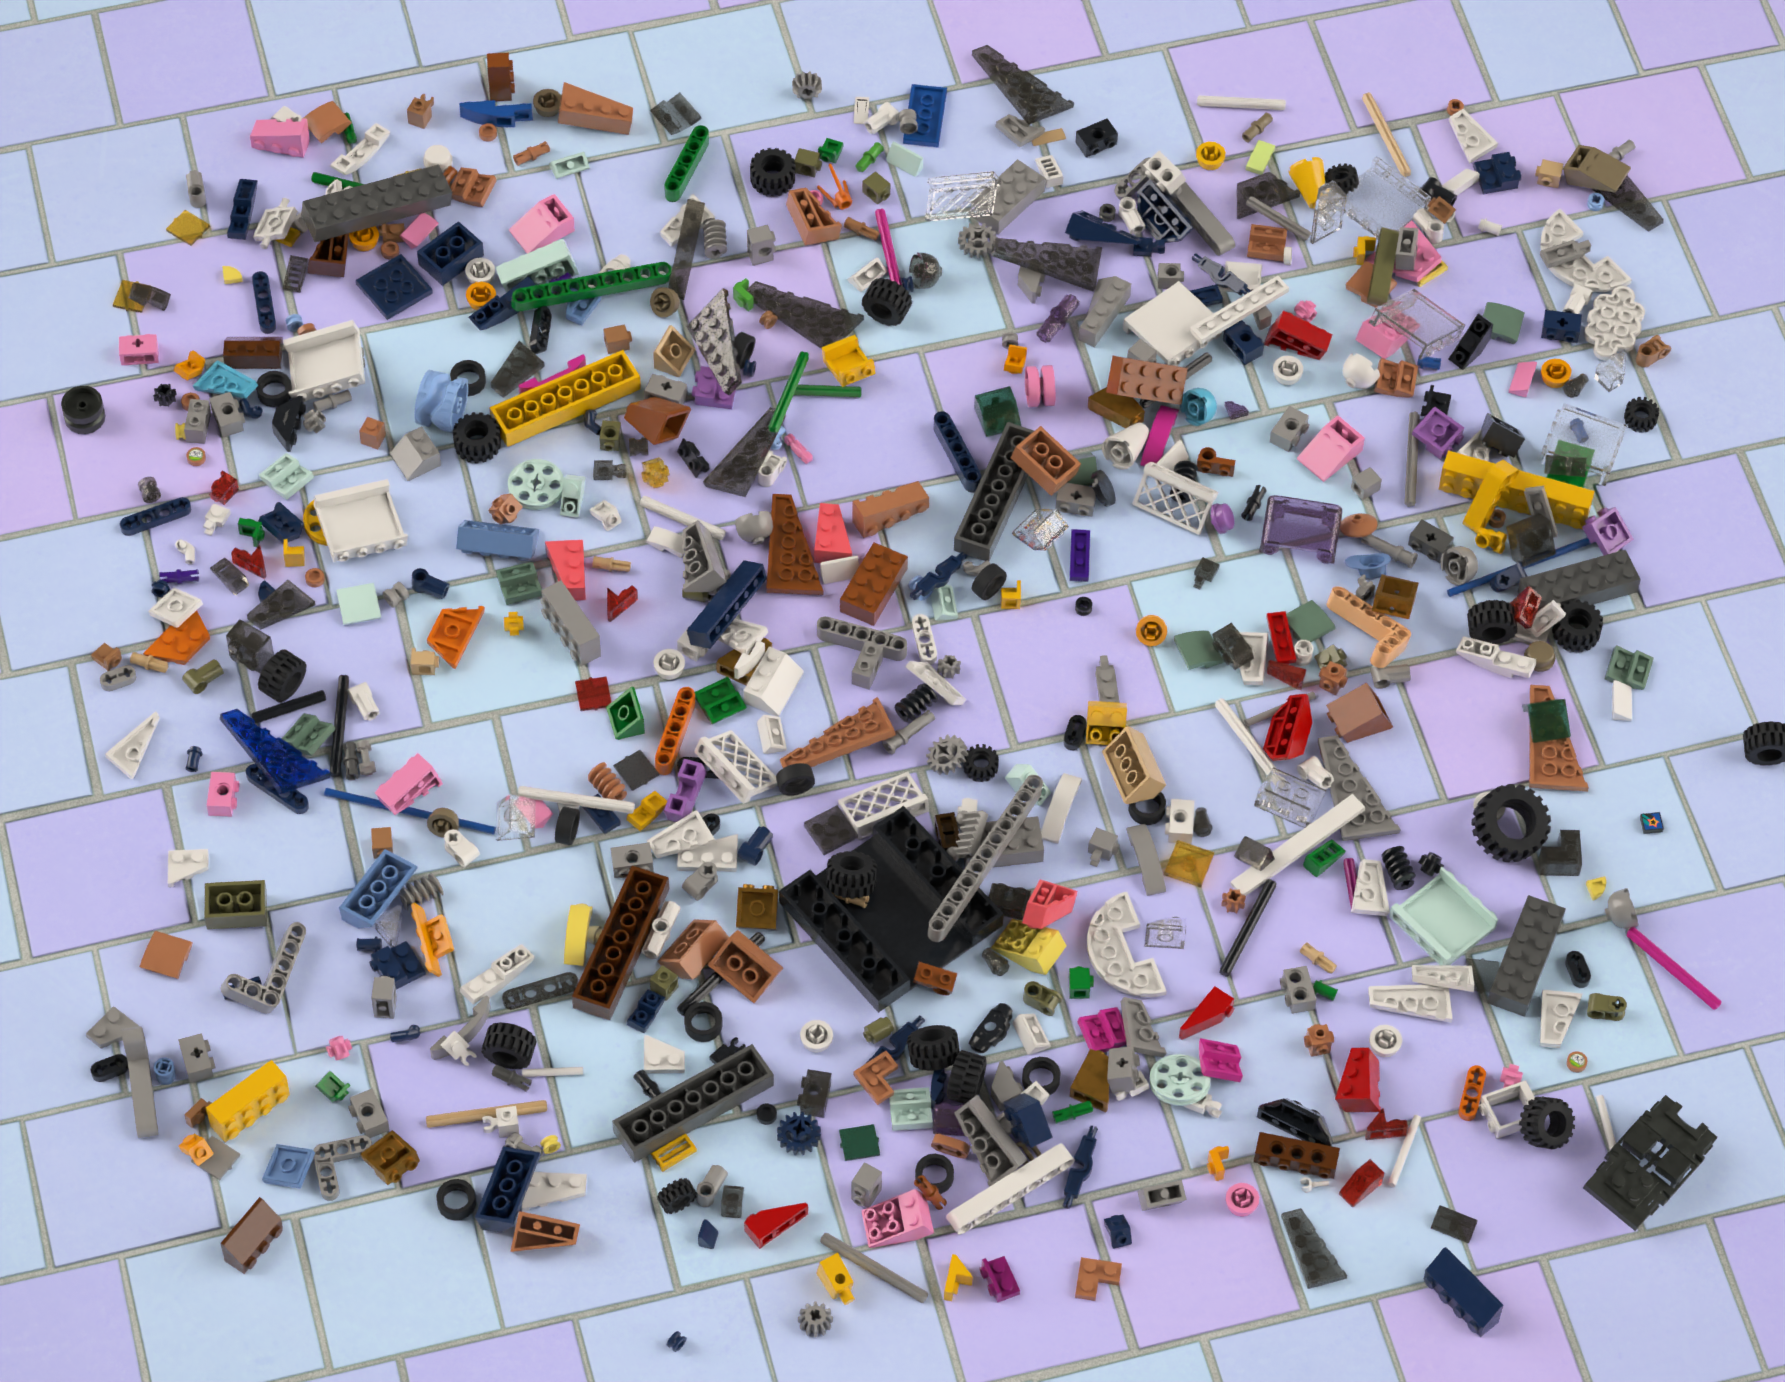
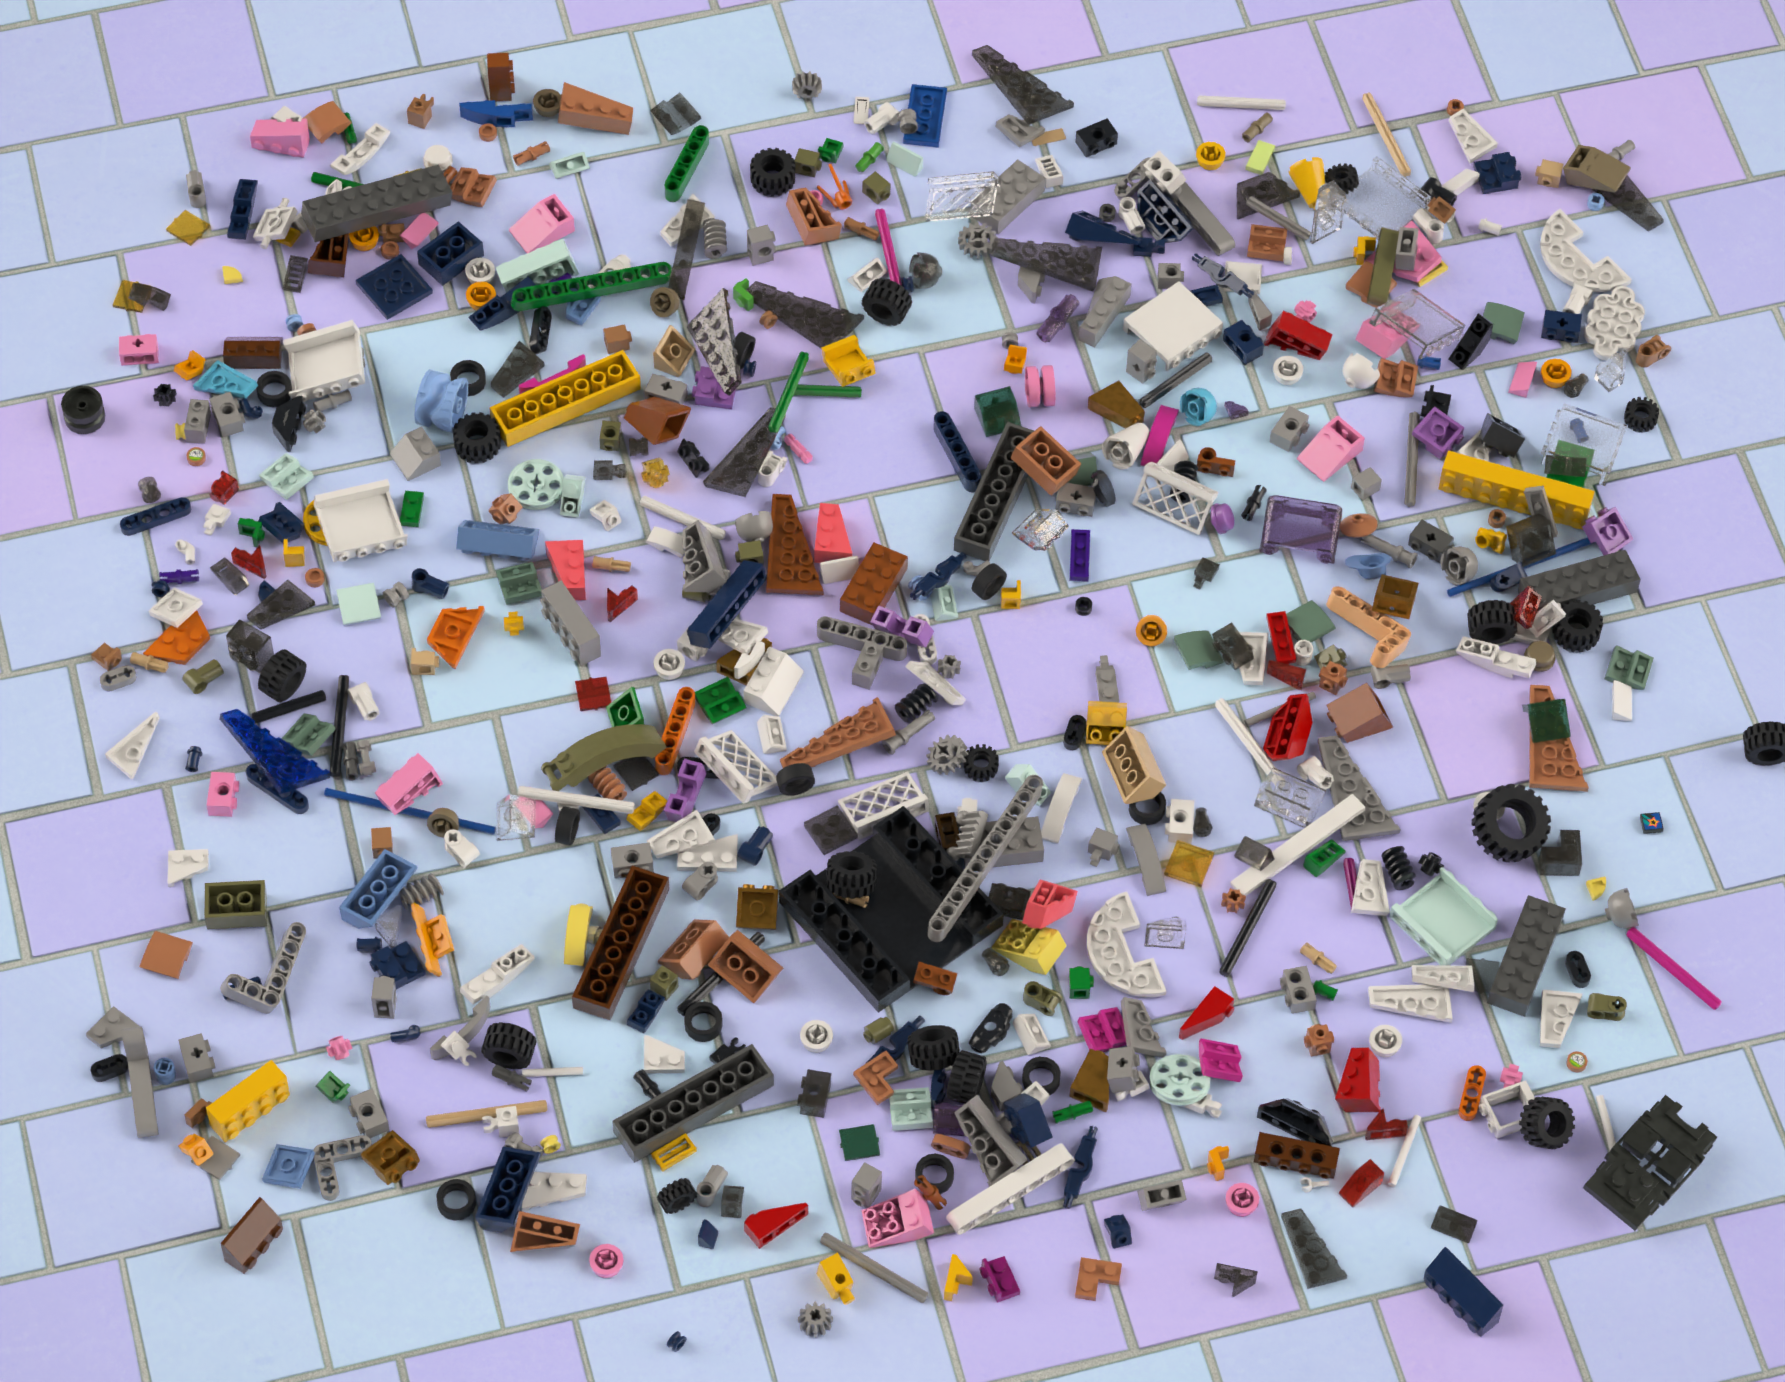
nougat tile [181,392,200,411] -> none
dark blue beam [252,271,276,334] -> none
nougat brick [359,417,386,450] -> none
clear smoke beam [502,972,578,1010] -> none
dark blue arm [584,409,601,435] -> none
white piece [642,900,681,959] -> none
black tile [757,1103,777,1125] -> none
dark blue gear [777,1112,821,1155] -> none
nougat wedge [852,481,929,539] -> none
brick [1106,356,1188,405] -> none
white plate [1190,276,1289,344] -> none
light grey plate [1355,574,1375,602] -> none
yellow beam [1462,459,1519,533] -> none
light grey hinge [1540,240,1592,269] -> none
none -> green plate [400,490,424,527]
none -> olive windscreen [541,724,667,791]
none -> bright pink piece [589,1244,624,1278]
none -> olive brick [735,540,764,565]
none -> medium lavender arch [870,606,934,648]
none -> clear smoke slope [1214,1263,1258,1297]

